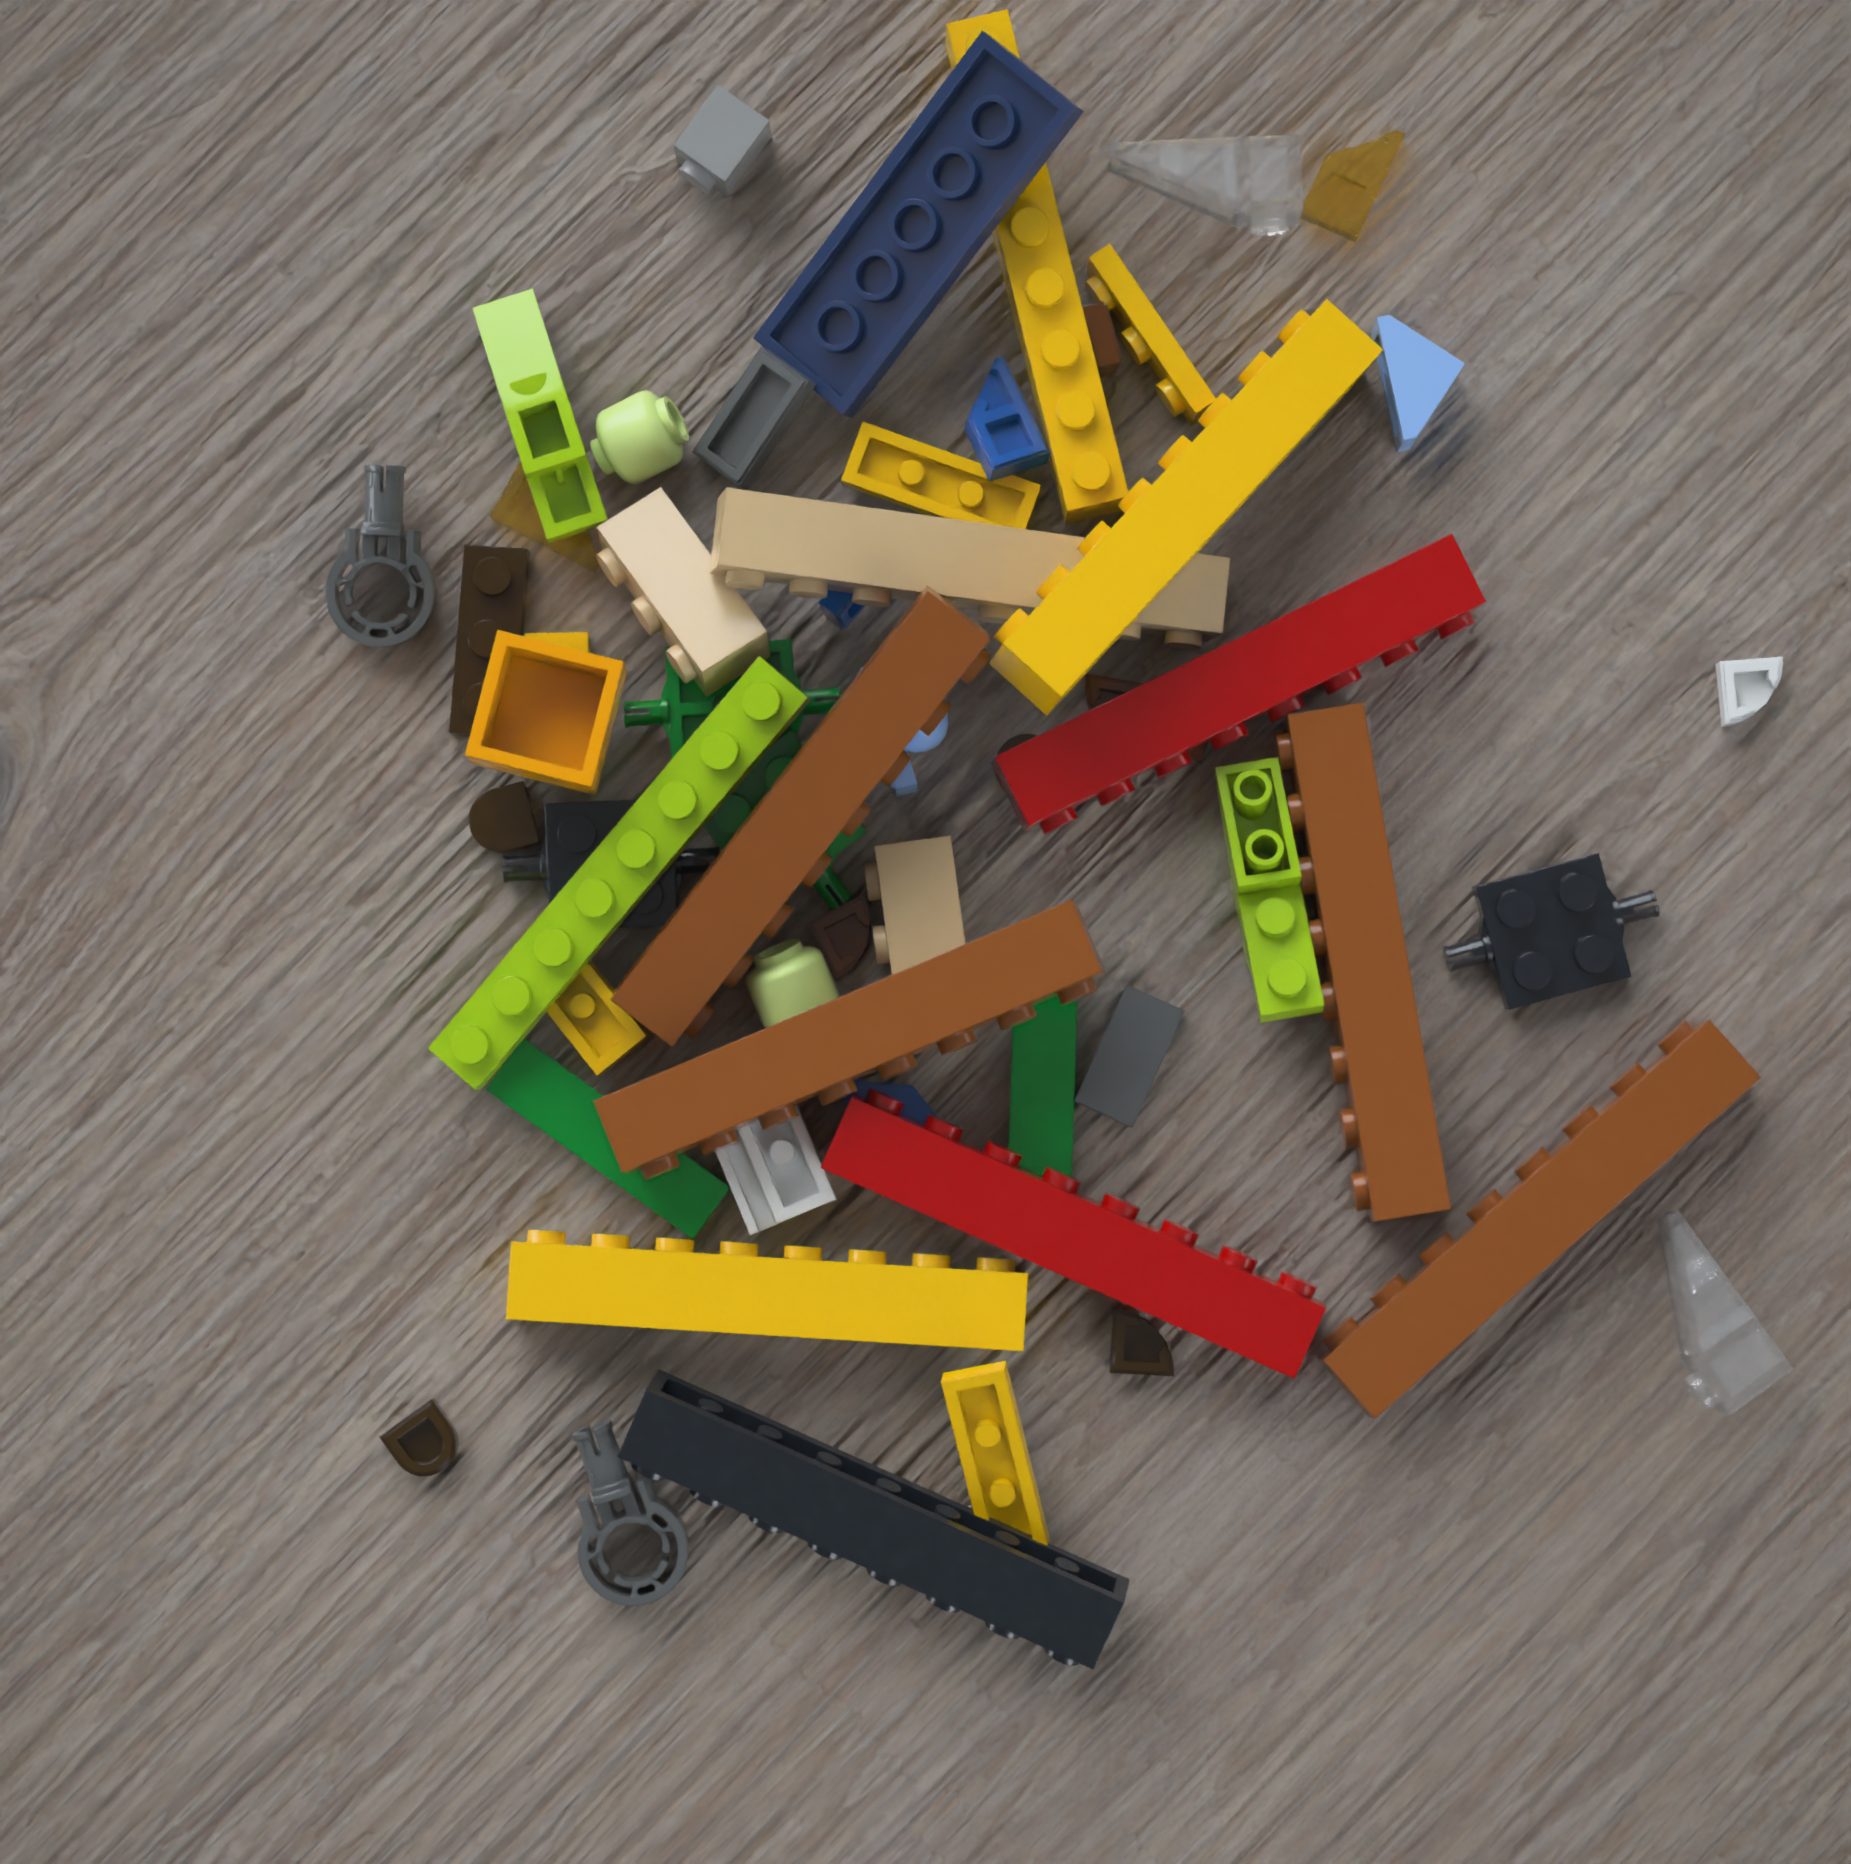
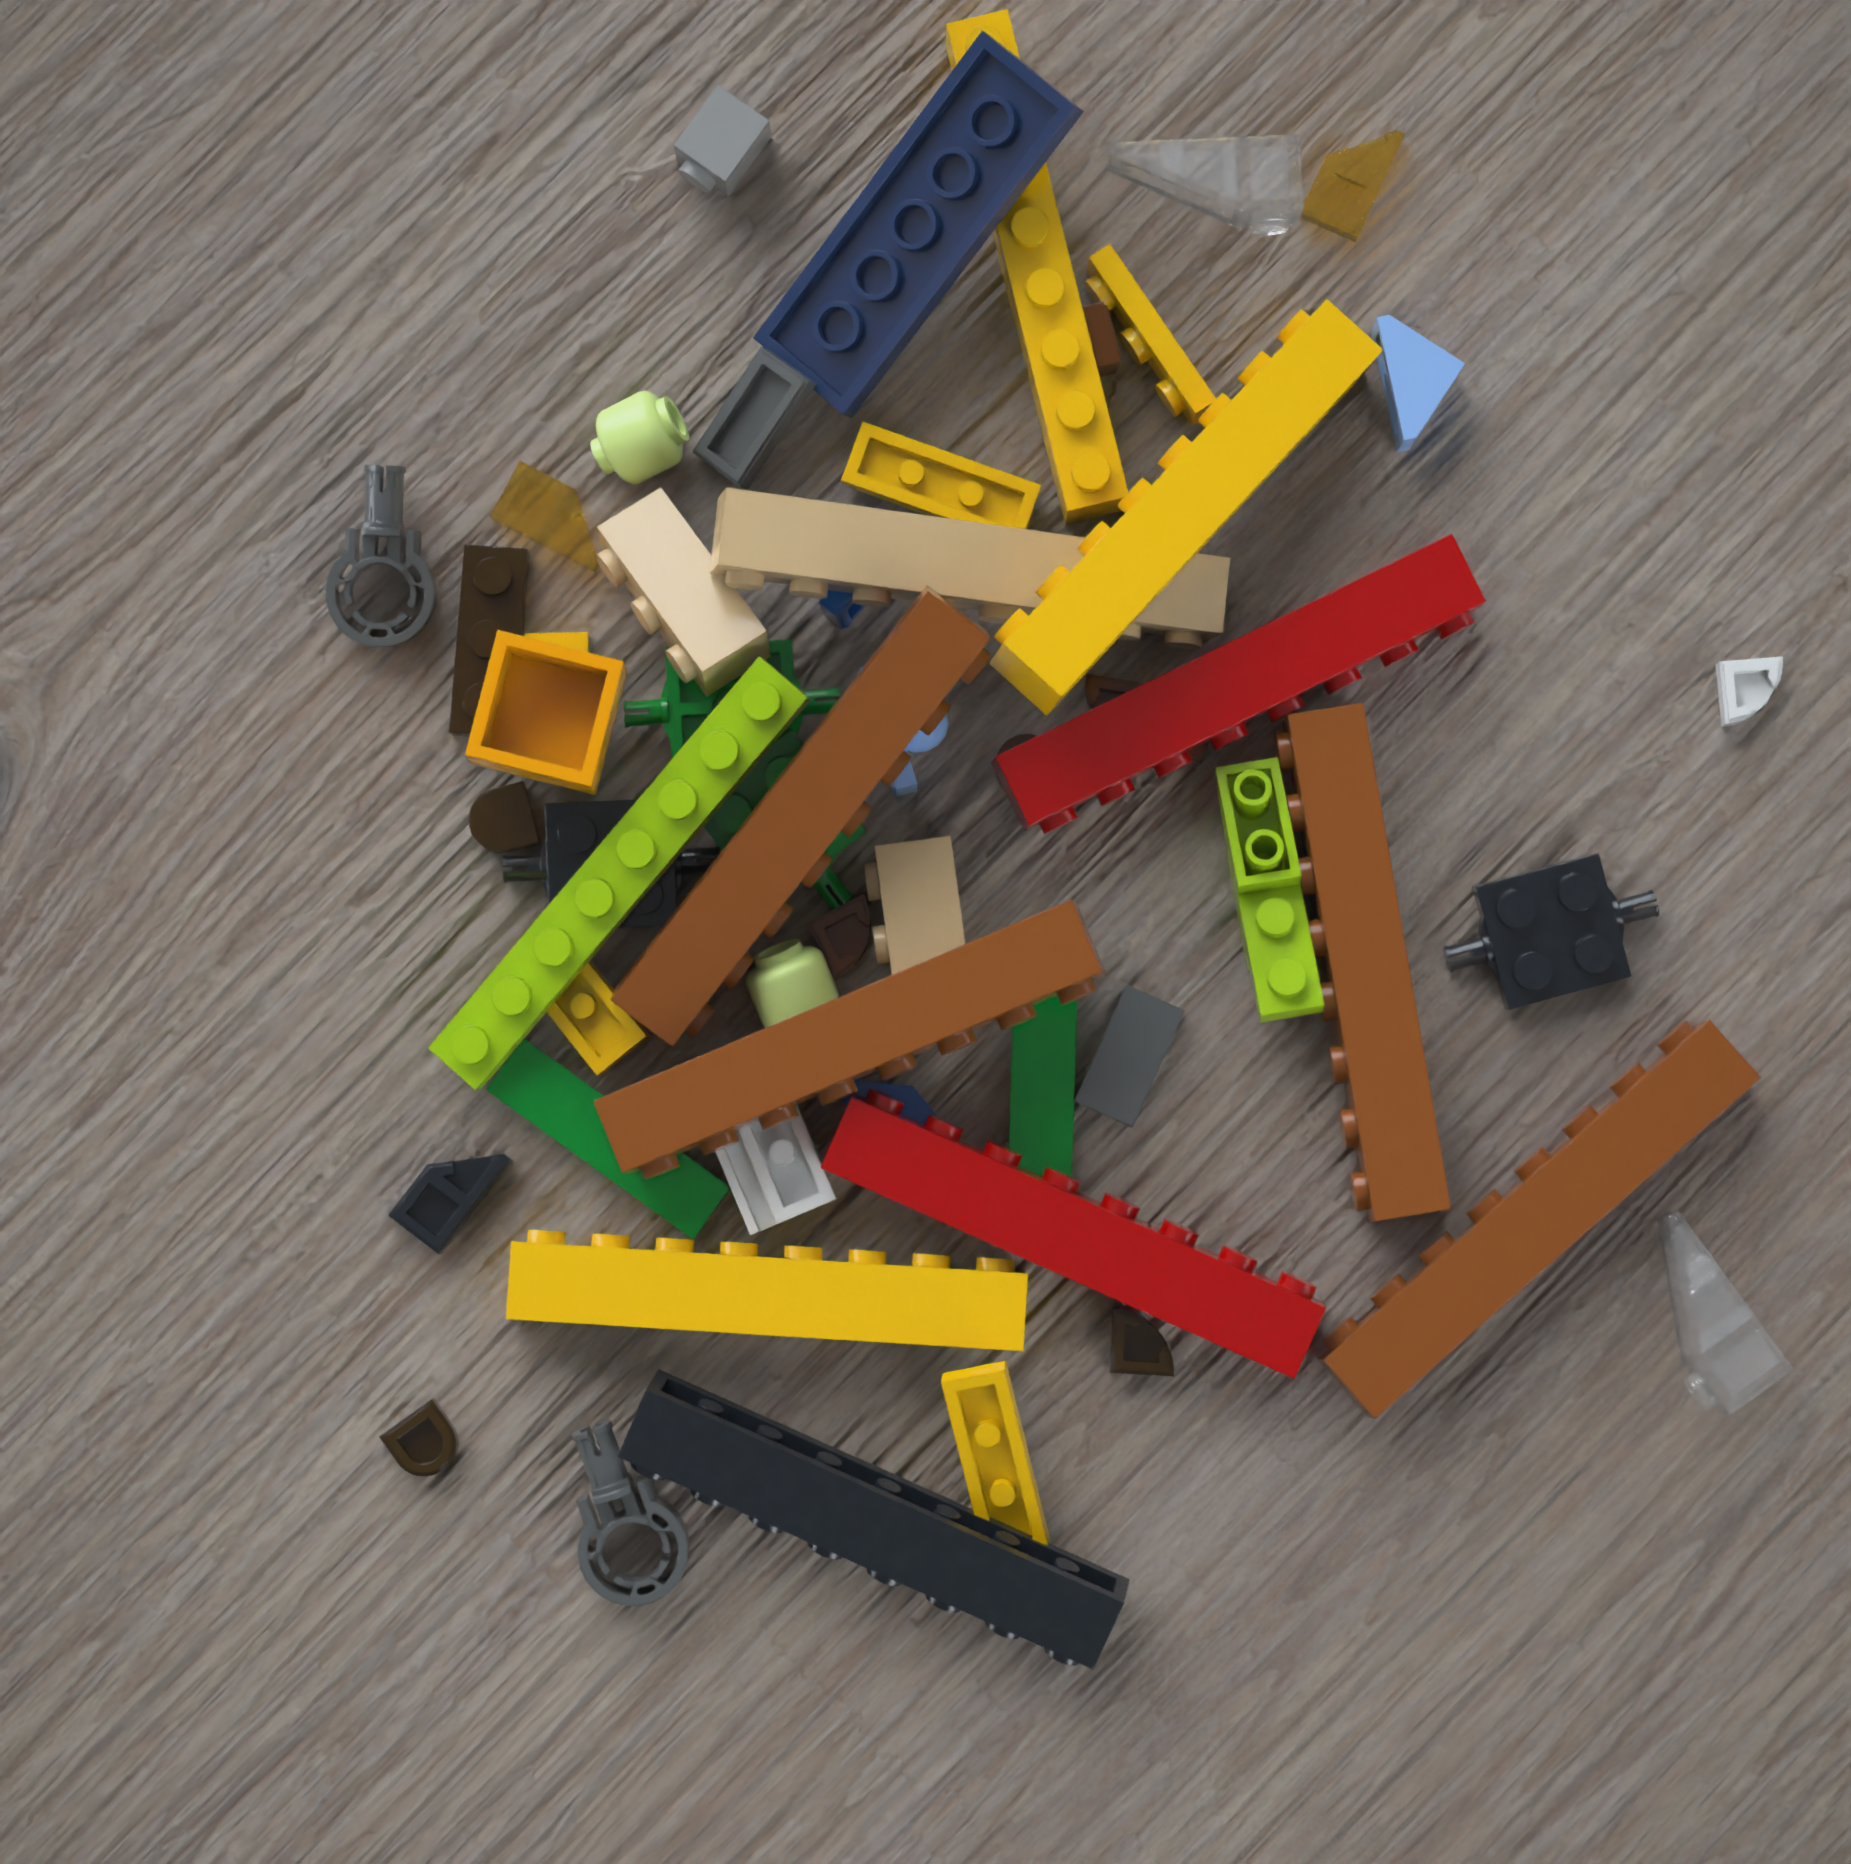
lime slope [473,289,608,543] -> none
blue tile [964,356,1050,482] -> none
none -> black tile [388,1154,513,1254]

